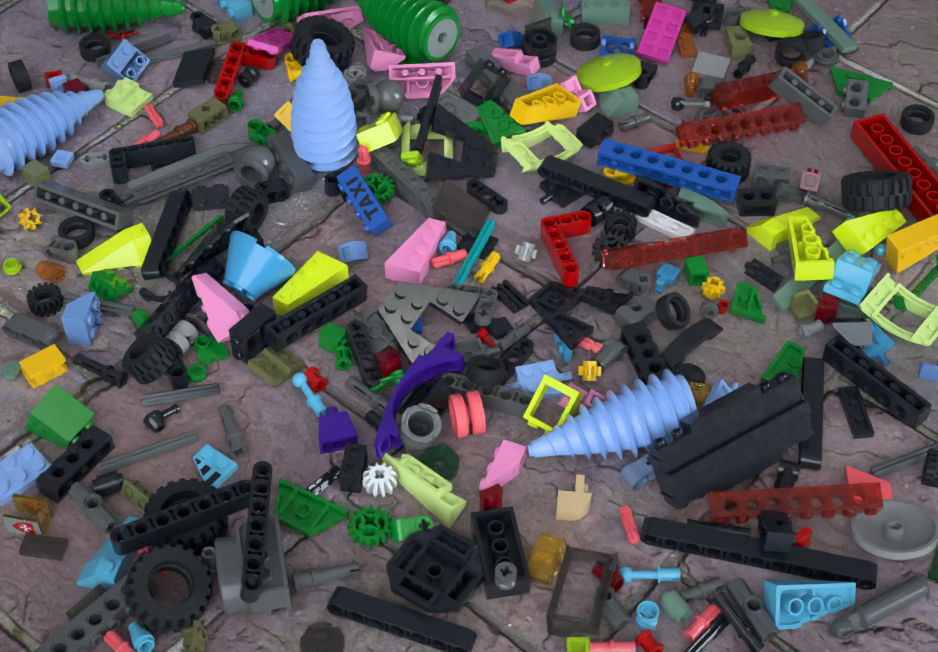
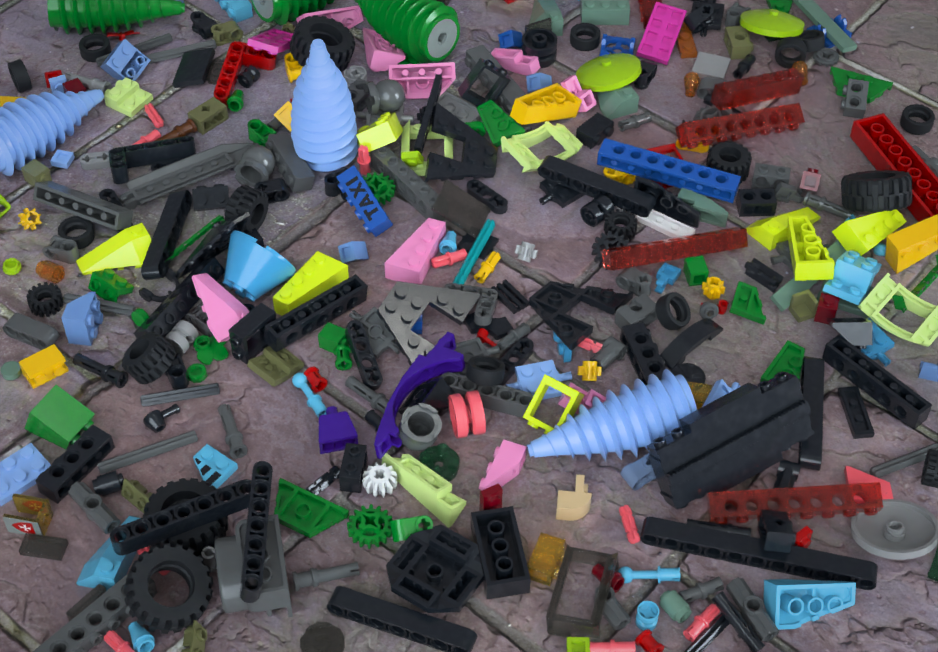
green plate [371,369,405,392] -> none
dark red brick [375,349,402,378] -> none
dark grey wheel [494,562,517,590] -> none
red beam [540,211,592,287] -> none
green plate [560,1,575,31] -> none
hinge [671,97,711,111] -> none
dark grey brick [768,66,838,127] -> none
light grey pin [798,320,824,339] -> none
dark grey piece [831,575,928,639] -> none

